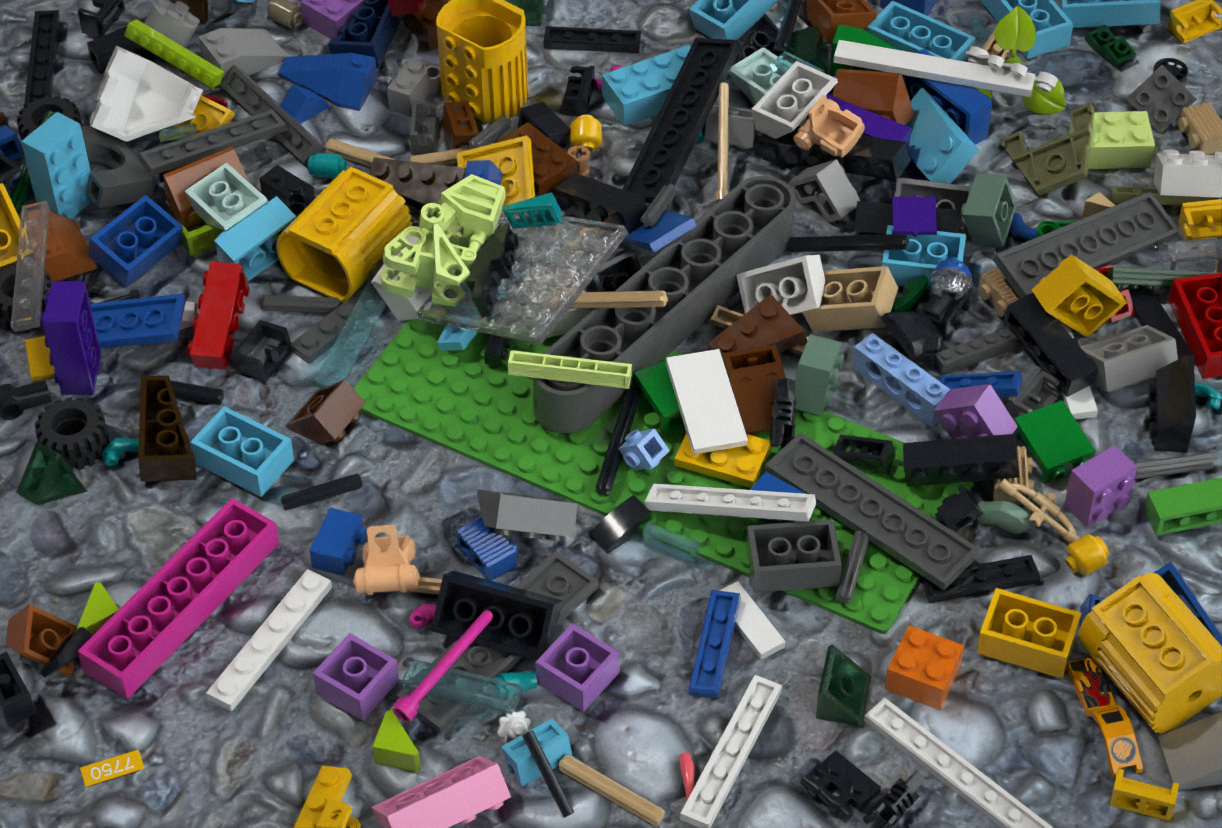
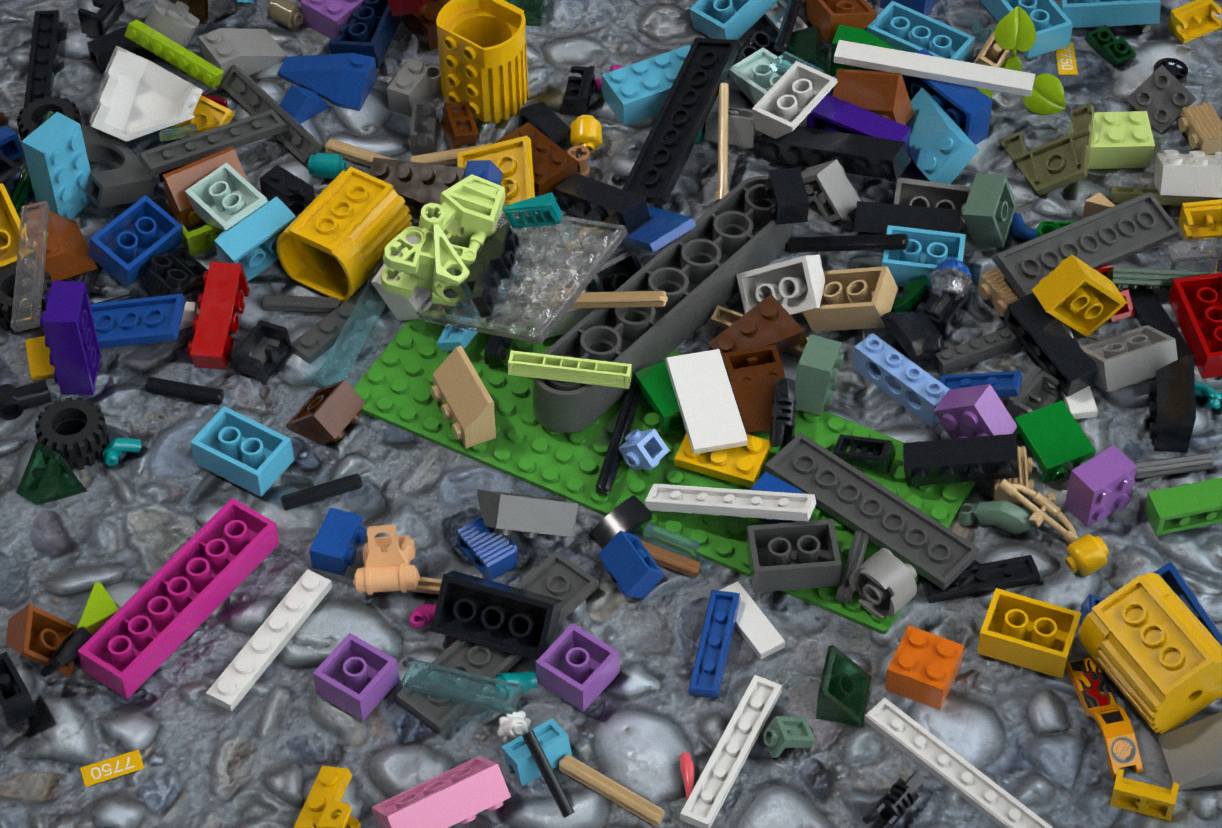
dark brown wedge [138,375,197,482] -> none
lime slope [373,709,421,772] -> none
dark pink piece [391,610,493,723] -> none
dark grey axle [467,116,512,150] -> none
black tile [543,26,641,53] -> none
dark grey axle [641,184,677,228] -> none
light nougat piece [793,95,865,158] -> none
black plate [800,750,881,821] -> none
dark purple piece [892,195,937,237] -> none
black brick [935,485,984,532] -> none
white plant [965,46,1058,93] -> none
none -> black slope [139,248,208,297]
none -> tan slope [430,346,496,449]
none -> blue brick [598,530,665,599]
none -> medium nougat axle [640,540,701,578]
none -> black brick [763,168,809,225]
none -> sand green bracket [763,716,816,758]
none -> light grey brick [849,548,917,619]
none -> yellow sticker [1055,42,1078,75]

